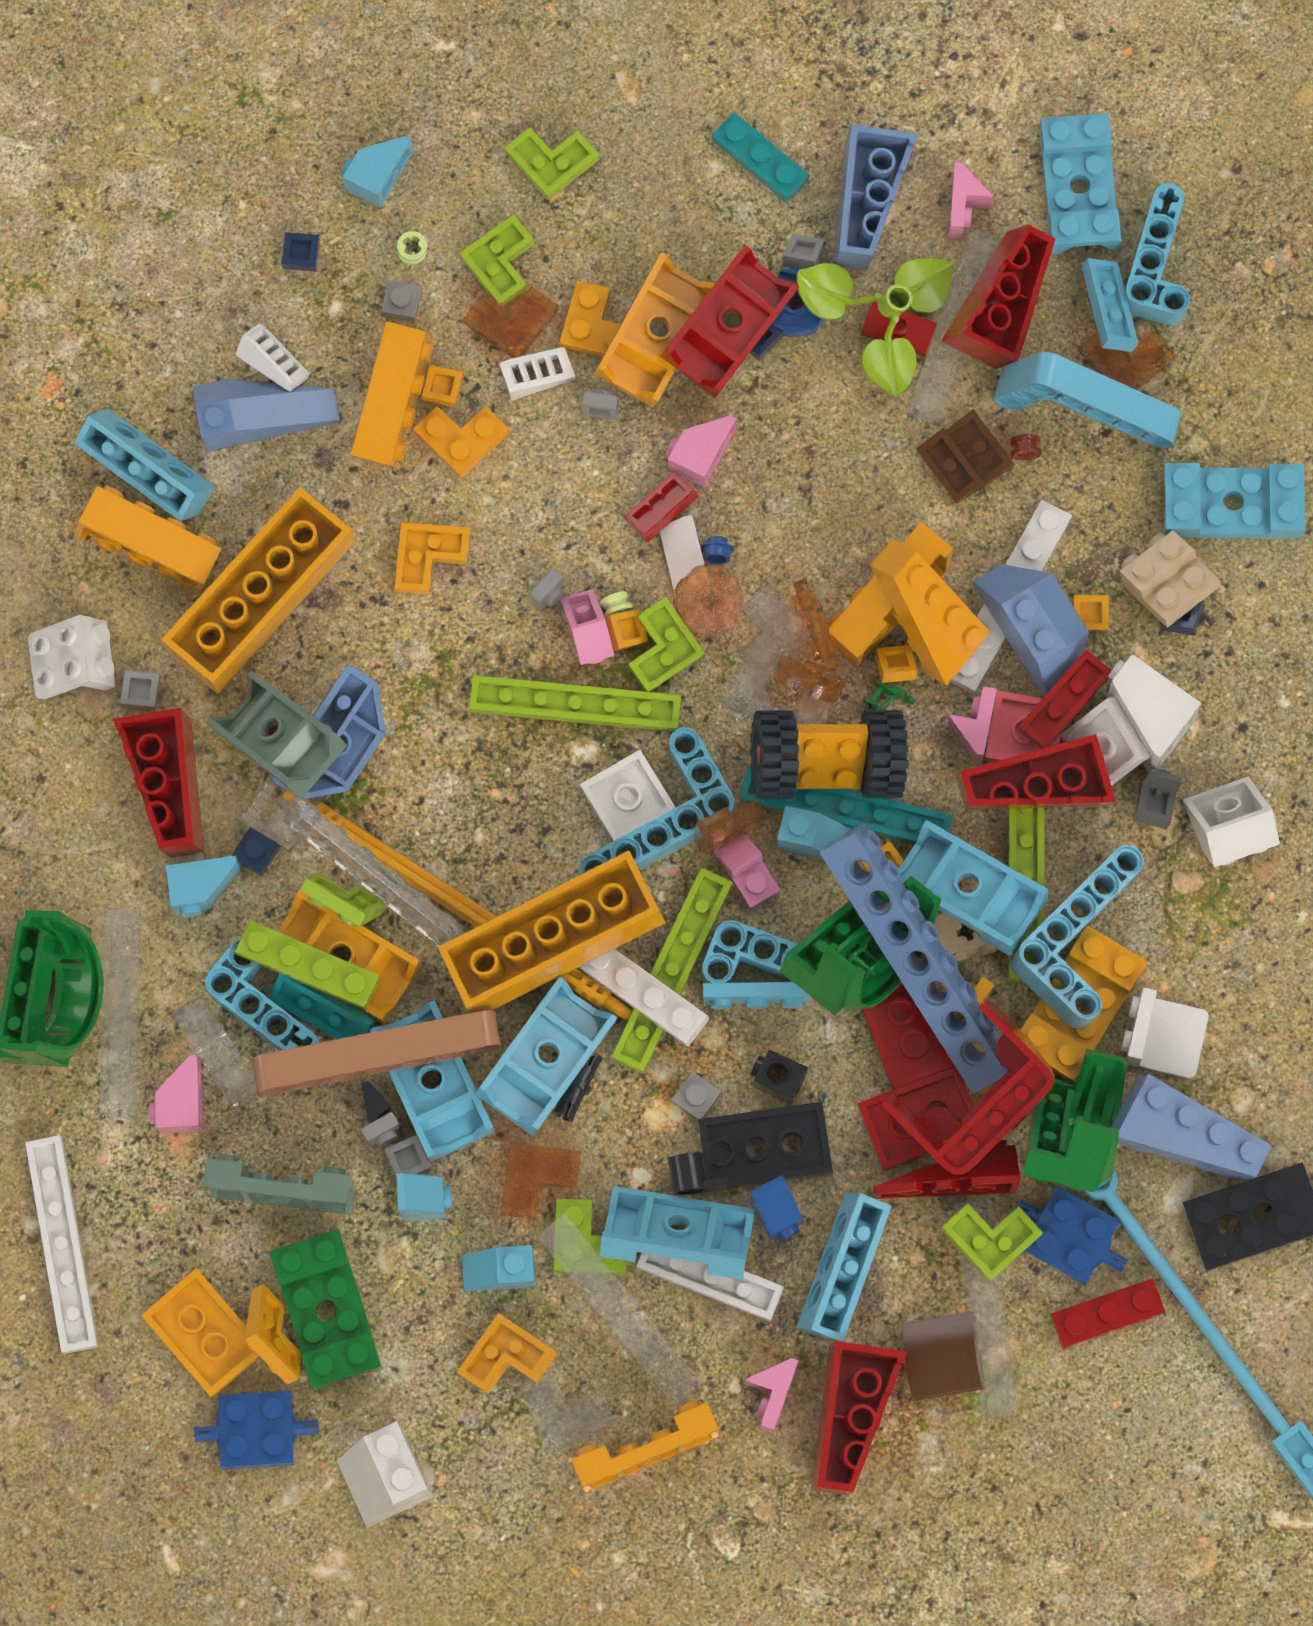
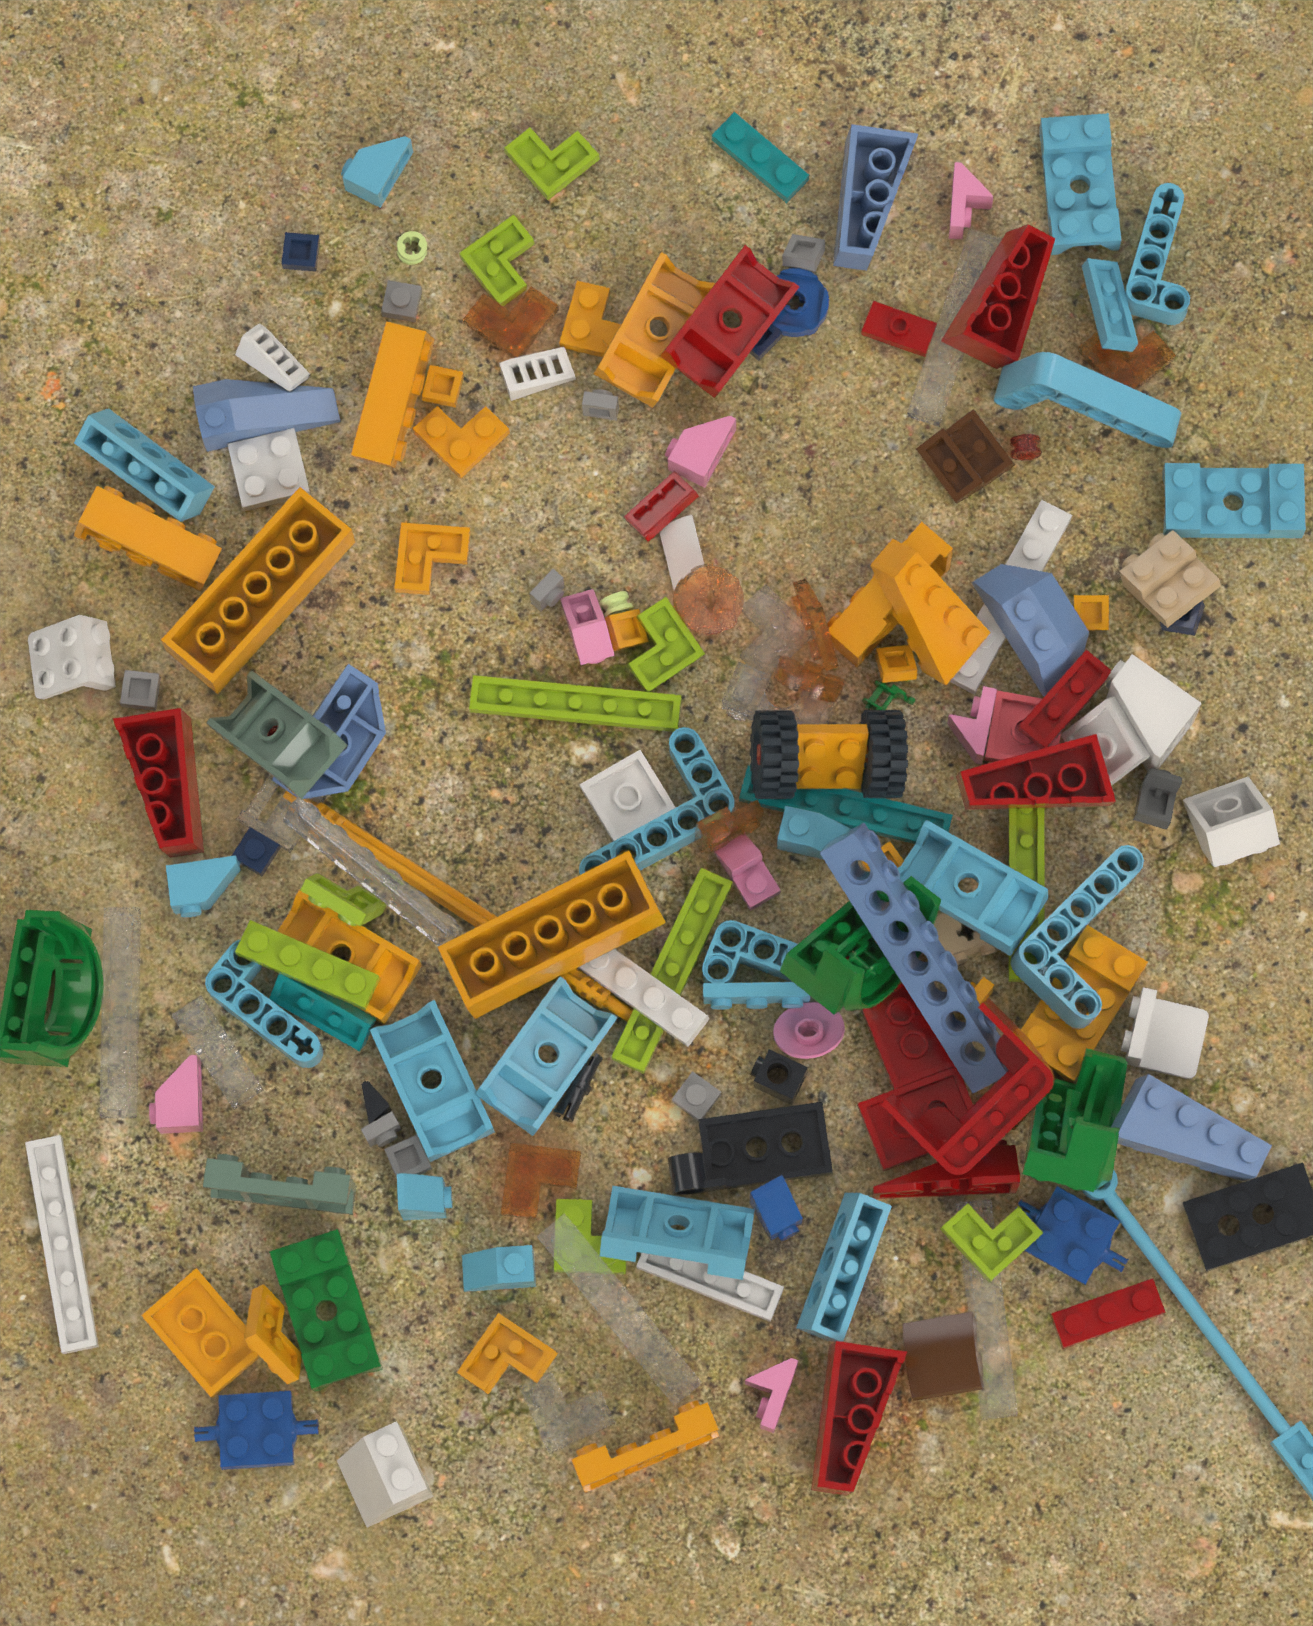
nougat beam [252,1010,501,1095] -> none
blue plate [700,536,734,565] -> none
lime plant [796,258,954,396] -> none
none -> white plate [228,428,310,511]
none -> bright pink dish [773,1002,845,1059]

